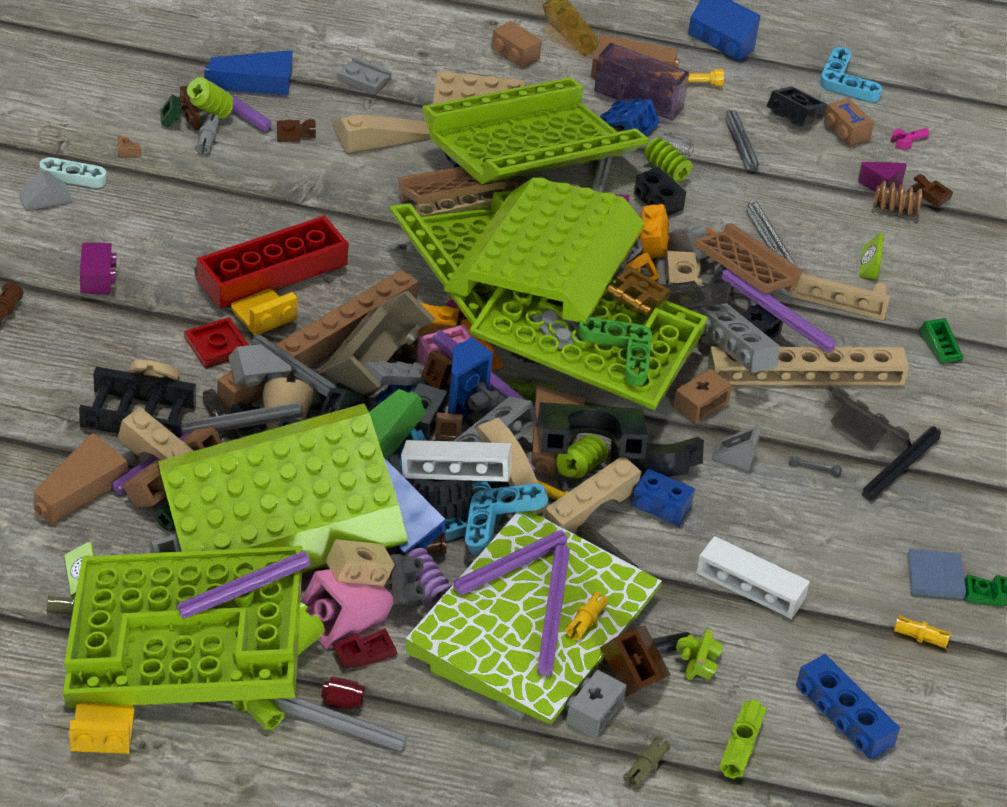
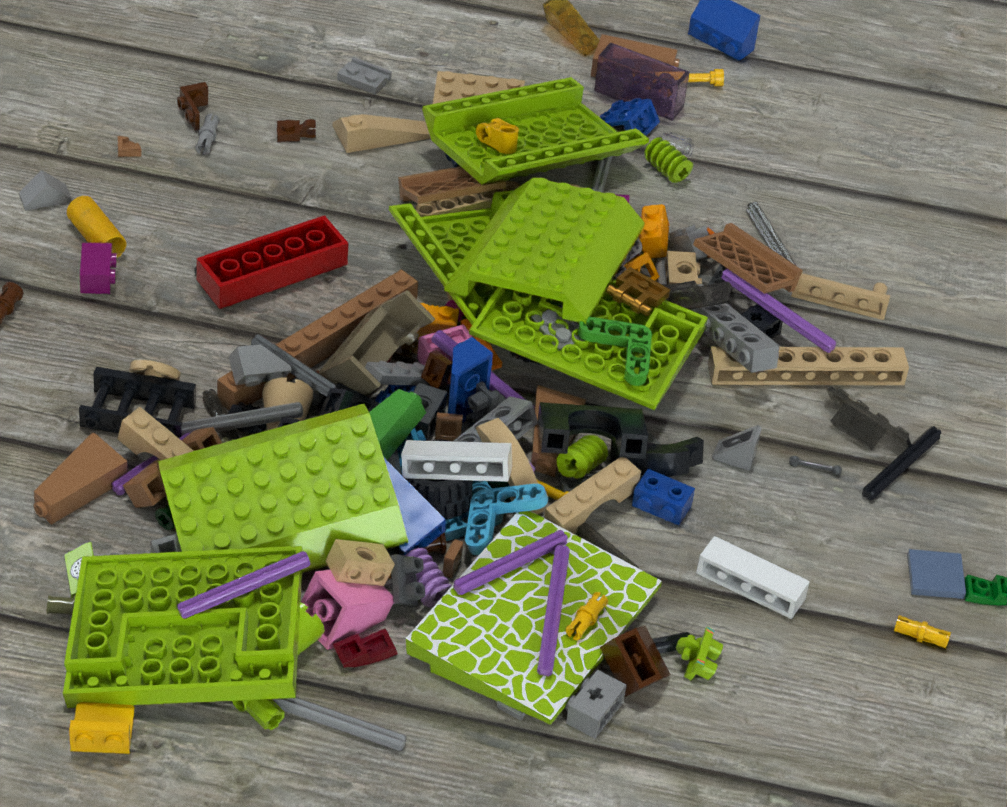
light aqua beam [39,157,106,188] -> none
dark green plate [160,94,182,127] -> none
red tile [184,317,249,368] -> none
lime piece [187,77,234,120] -> none
blue slope [204,51,293,95] -> none
medium lavender axle [210,81,271,132] -> none
yellow bracket [231,289,298,336] -> none
dark red brick [321,677,365,710] -> none
medium nougat brick [491,21,542,68] -> none
clear neon green axle [507,381,557,401] -> none
olive pin [623,736,670,788] -> none
black brick [634,167,686,216] -> none
medium nougat brick [673,368,732,424] -> none
lime piece [719,699,767,779] -> none
dark grey axle [725,110,759,172] -> none
black plate [766,86,827,127] -> none
blue brick [796,654,900,759] -> none
medium azure beam [820,47,882,102] -> none
medium nougat brick [824,98,874,147] -> none
magenta slope [858,162,907,192] -> none
lime slope [859,232,884,280] -> none
medium nougat piece [872,180,923,216] -> none
dark pink bar [890,128,930,149] -> none
reddish brown plate [911,174,953,208] -> none
green slope [919,318,964,364] -> none
none -> yellow piece [66,196,127,258]
none -> medium nougat tile [443,539,463,578]
none -> yellow piece [476,118,519,154]

